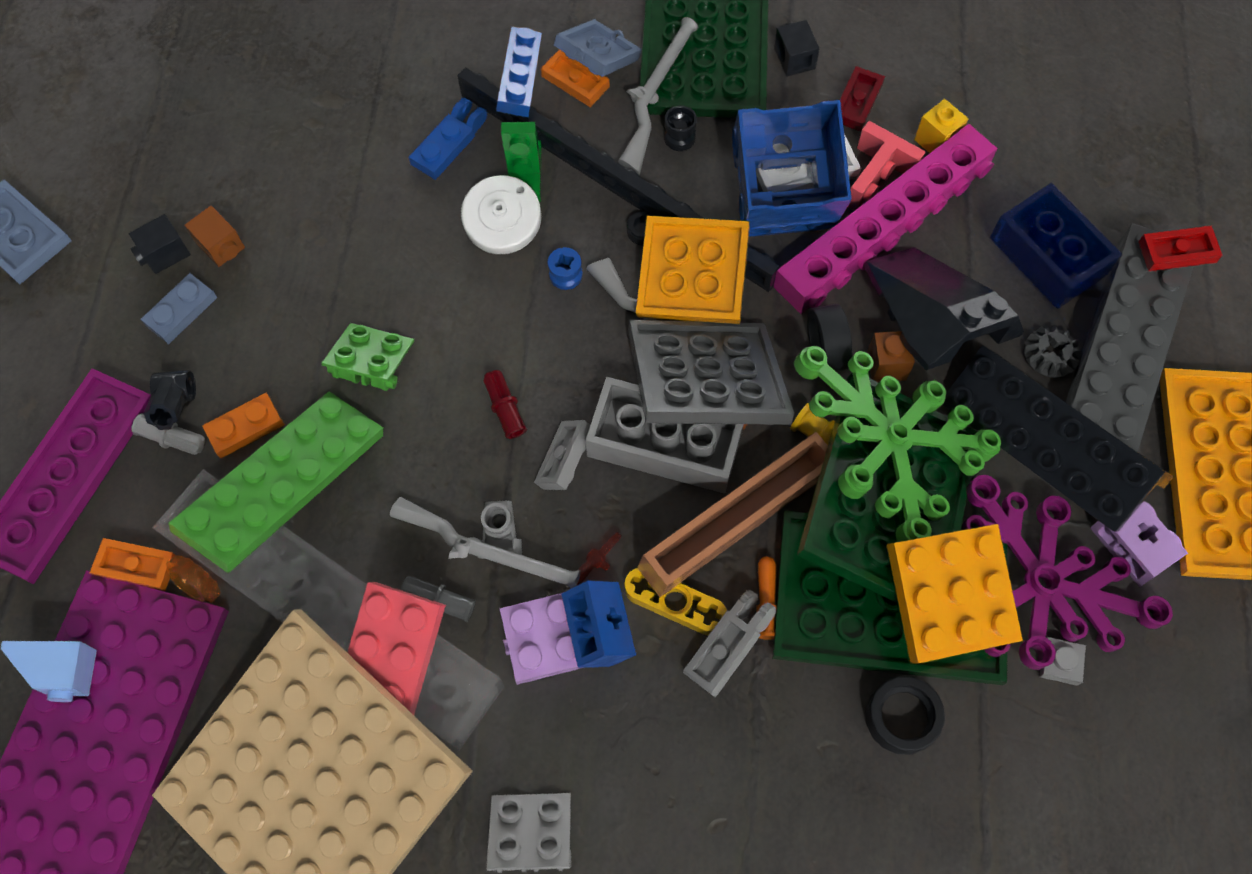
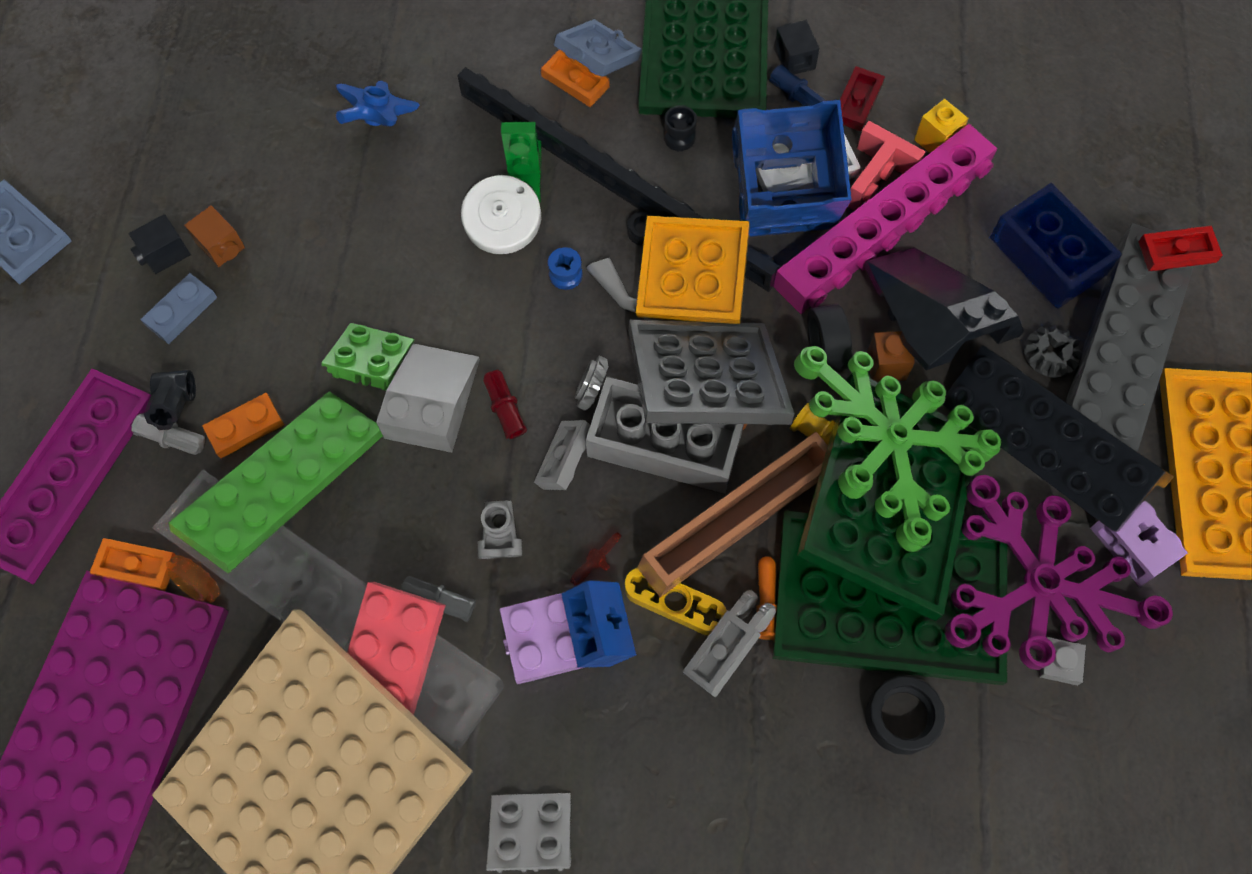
light blue slope [1,641,97,702] -> none
light grey piece [390,497,581,589] -> none
blue hinge [409,98,488,180] -> none
plate [496,27,542,117] -> none
light grey piece [618,17,698,175] -> none
light orange plate [887,524,1023,664] -> none
none -> blue animal [336,81,420,127]
none -> light grey slope [376,344,480,453]
none -> light grey gear [574,355,609,410]
none -> dark blue axle [769,65,826,106]

